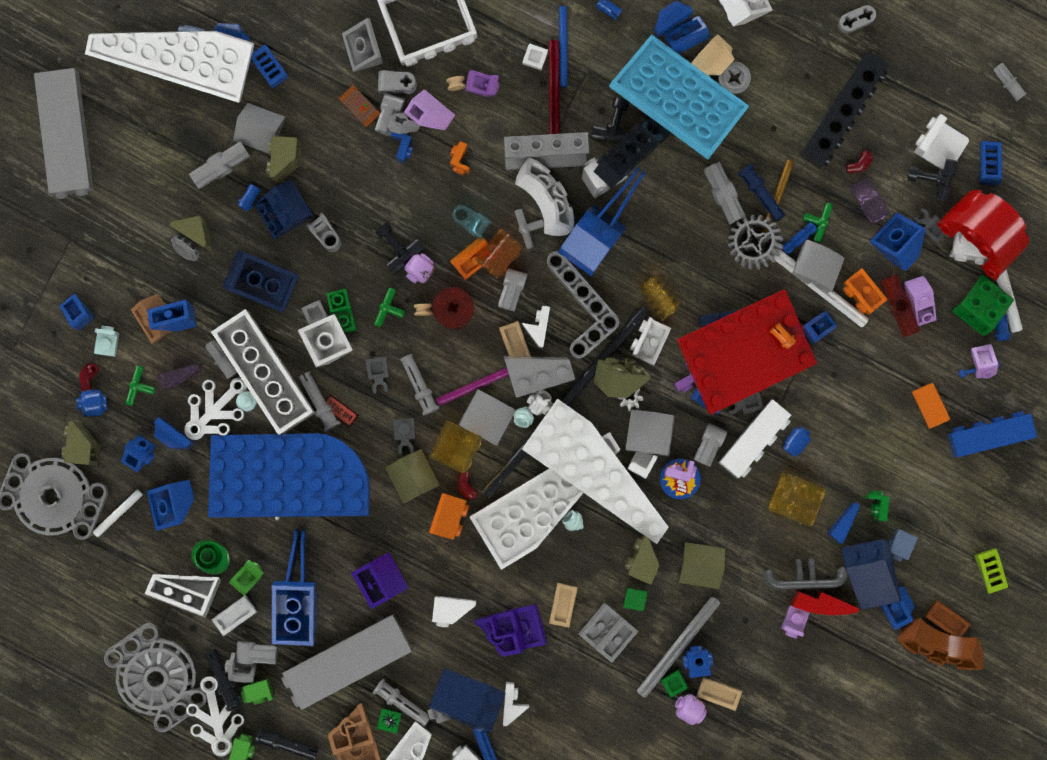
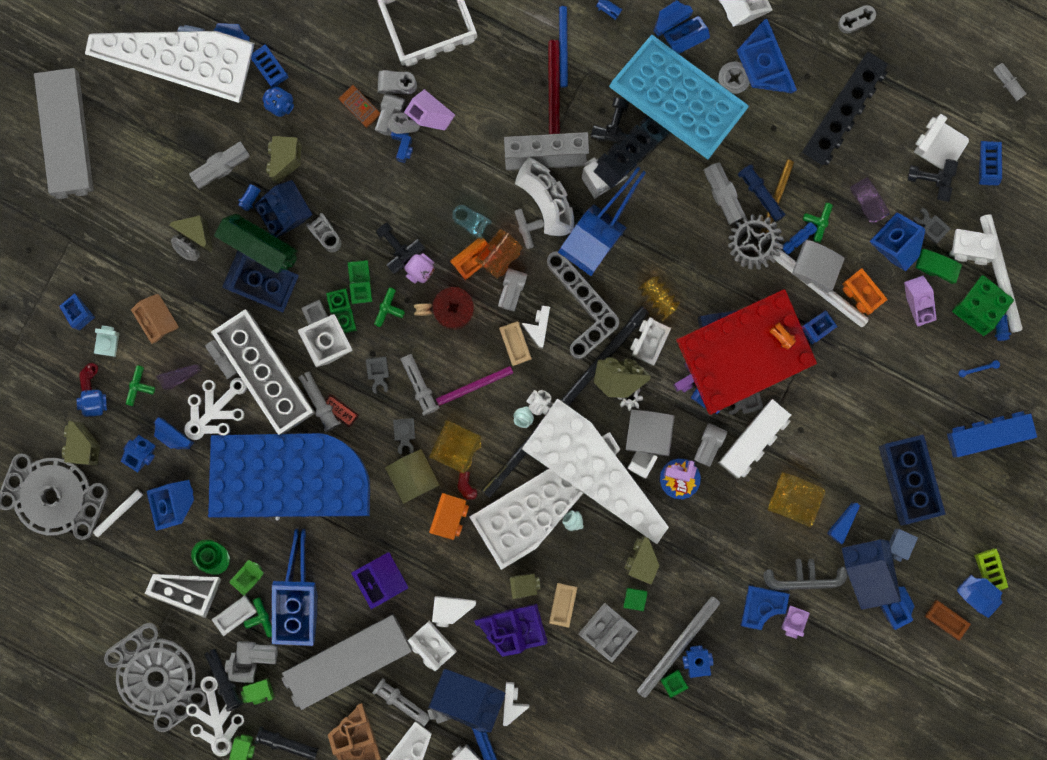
blue slope [147,300,197,331] -> none
light grey slope [233,103,286,155] -> none
light aqua plate [236,391,257,412] -> none
light grey slope [342,18,383,72] -> none
green tile [377,708,402,734] -> none
tan bush [446,76,466,91] -> none
orange bracket [450,141,471,175] -> none
light grey slope [458,389,516,446] -> none
medium lavender bracket [465,70,499,97] -> none
light grey wedge [503,356,575,398] -> none
white plate [522,44,548,71] -> none
lavender head [675,694,707,725] -> none
olive slope [678,542,725,589] -> none
tan slope [691,34,735,76] -> none
tan tile [696,677,742,711] -> none
blue brick [782,426,812,457] -> none
red slope [790,590,859,615] -> none
dark red arm [846,150,873,174] -> none
green bracket [863,491,890,521] -> none
clear red piece [880,274,921,338] -> none
dark orange brick [898,618,984,670] -> none
orange slope [912,383,950,429] -> none
red cylinder [936,190,1029,281] -> none
lavender bracket [971,344,999,379] -> none
none -> dark green piece [214,213,298,273]
none -> green piece [243,597,272,638]
none -> blue head [263,87,294,117]
none -> green slope [348,260,372,304]
none -> white bracket [408,620,457,671]
none -> olive slope [510,573,541,599]
none -> blue wing [737,19,797,93]
none -> blue tile [741,585,790,630]
none -> dark blue brick [879,434,946,526]
none -> green slope [915,249,962,284]
none -> blue slope [957,574,1003,618]

